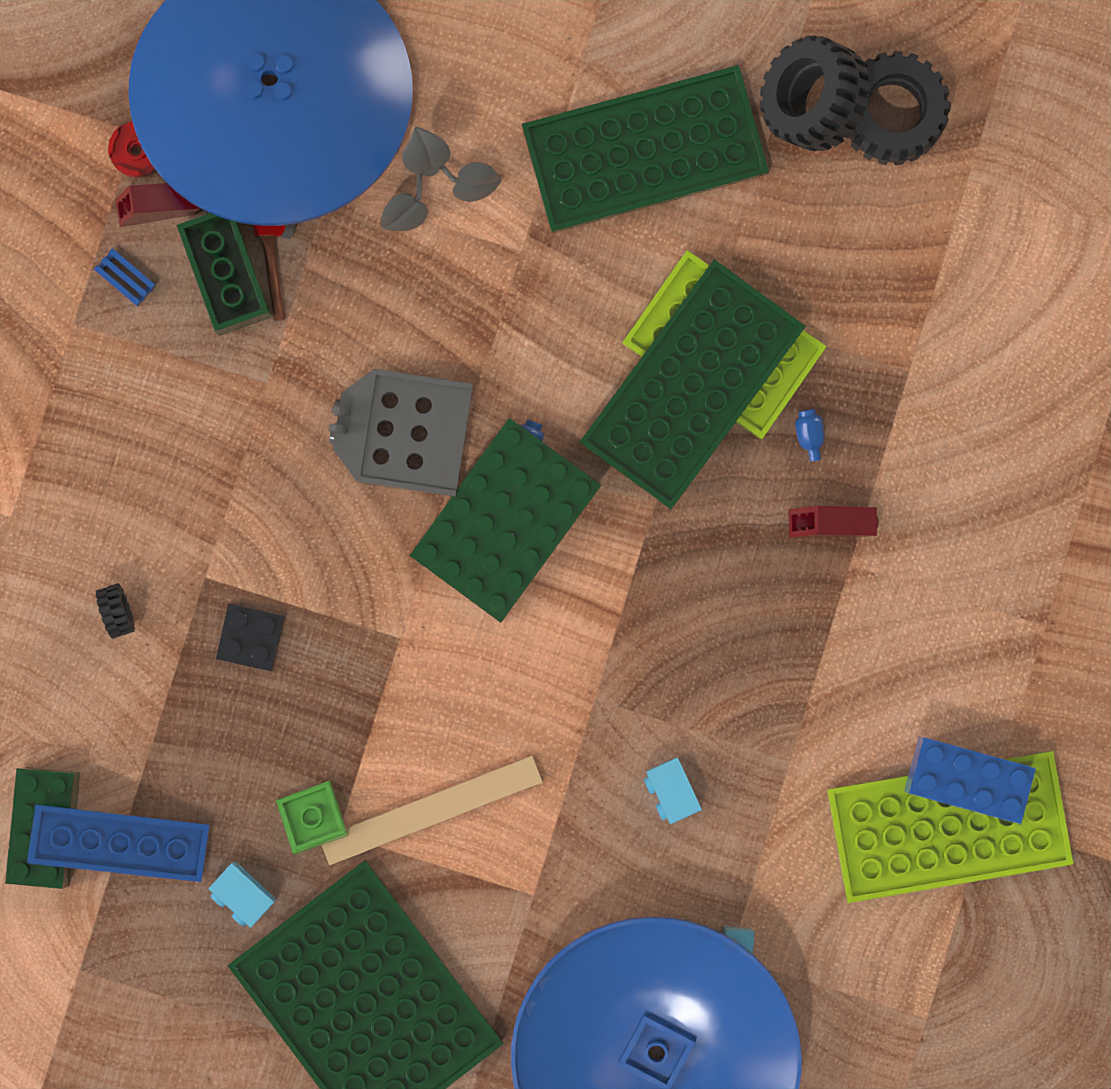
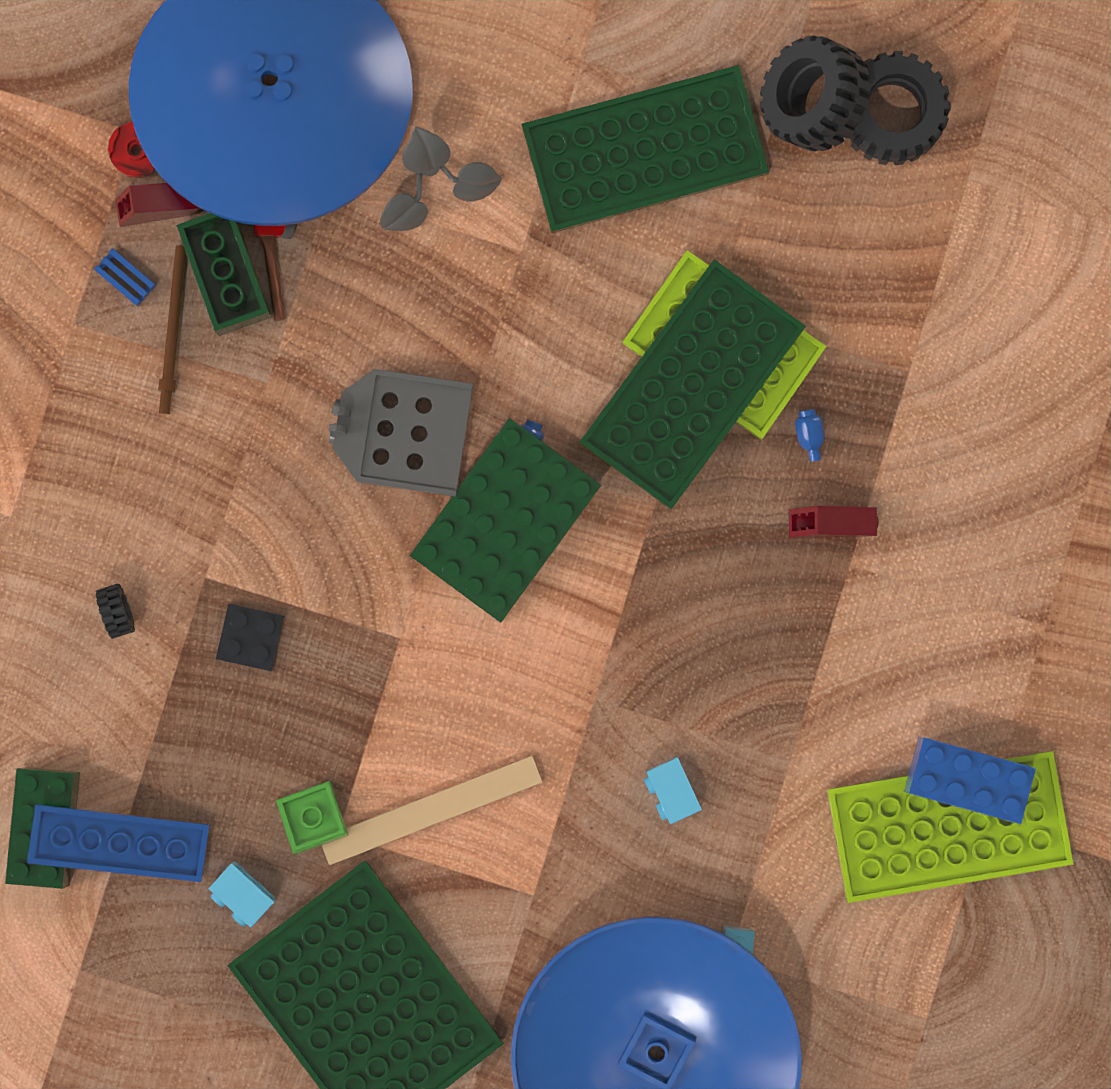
none -> reddish brown bar [158,245,186,415]

